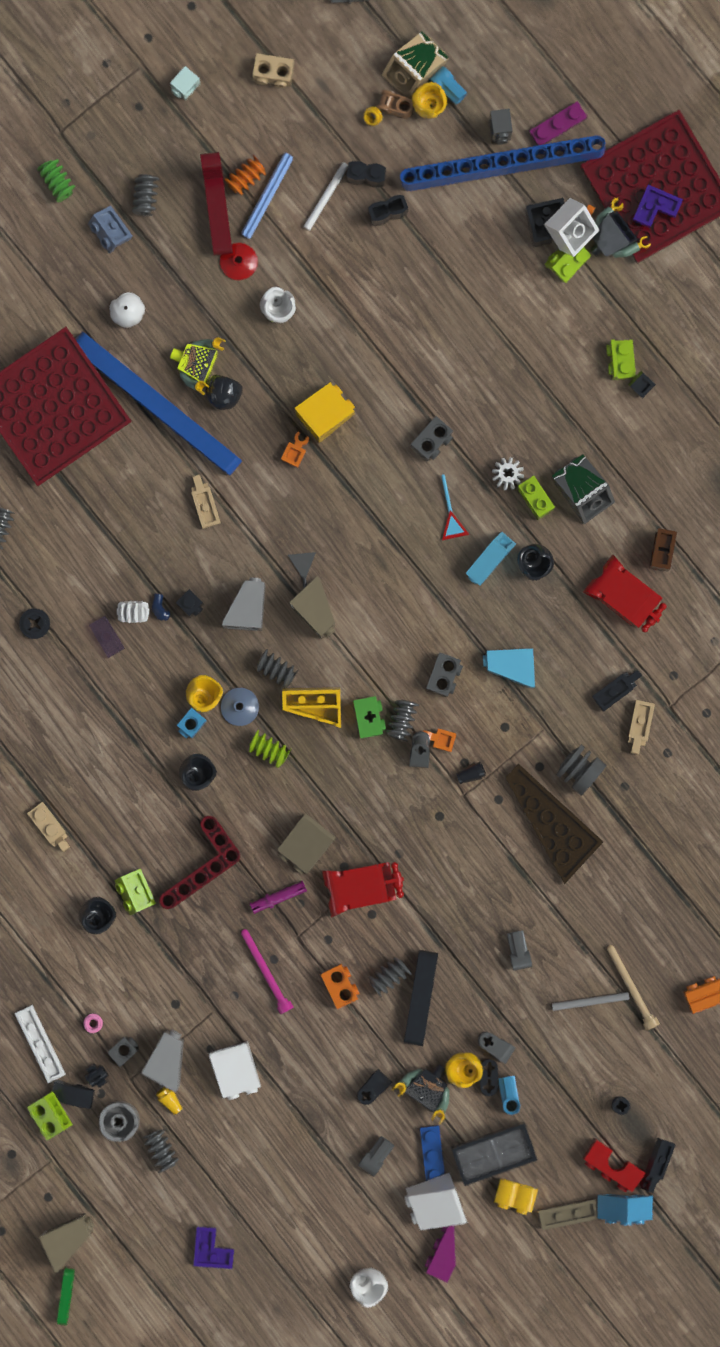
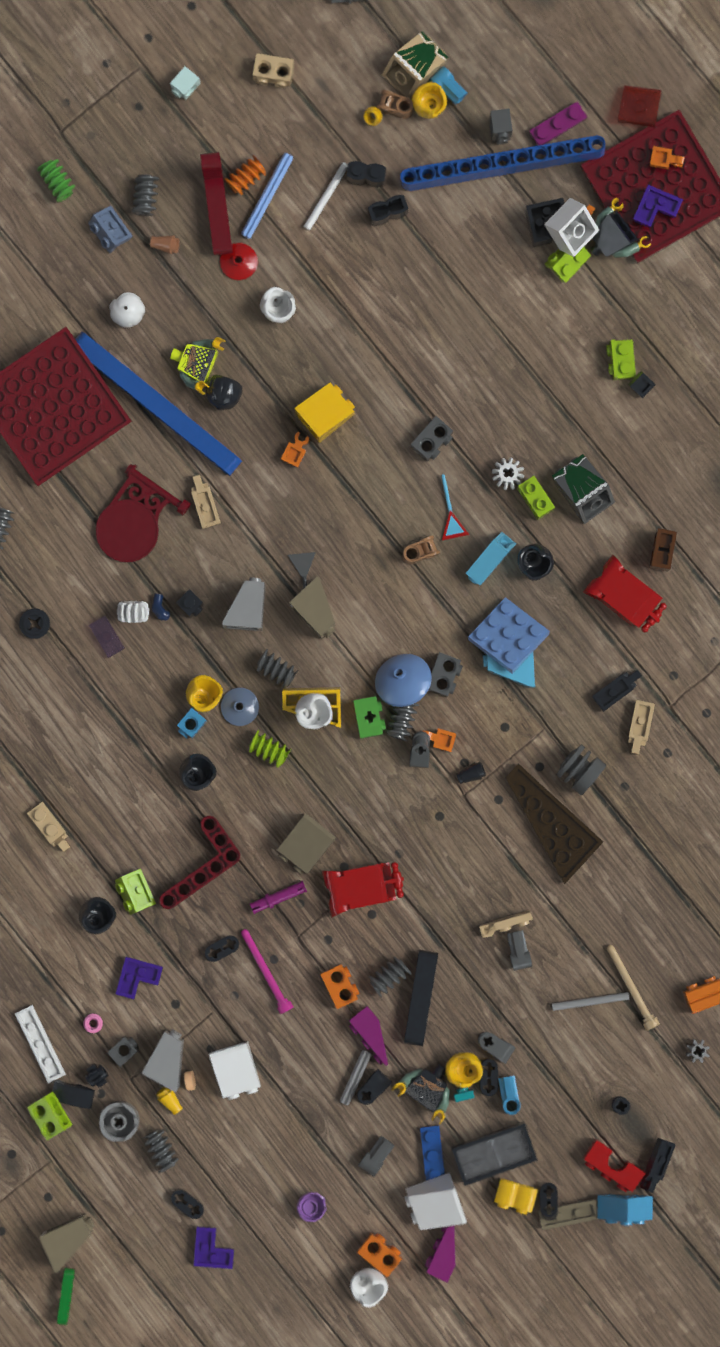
none -> dark red piece [96,464,191,563]
none -> dark purple plate [116,957,163,999]
none -> nougat cone [150,236,180,255]
none -> black beam [171,1189,204,1219]
none -> light nougat tile [184,1071,196,1091]
none -> black beam [205,935,240,962]
none -> white piece [295,693,333,729]
none -> medium lavender hair [297,1192,326,1222]
none -> light grey axle [340,1050,371,1105]
none -> magenta slope [349,1006,388,1066]
none -> orange brick [357,1233,402,1278]
none -> medium blue dish [375,654,432,707]
none -> medium nougat piece [402,536,440,564]
none -> teal plate [454,1088,475,1103]
none -> medium blue plate [468,597,550,674]
none -> tan hinge [479,910,533,938]
none -> black beam [540,1182,558,1221]
none -> clear red tile [618,85,662,127]
none -> orange plate [650,146,684,170]
none -> light grey gear [686,1039,710,1063]

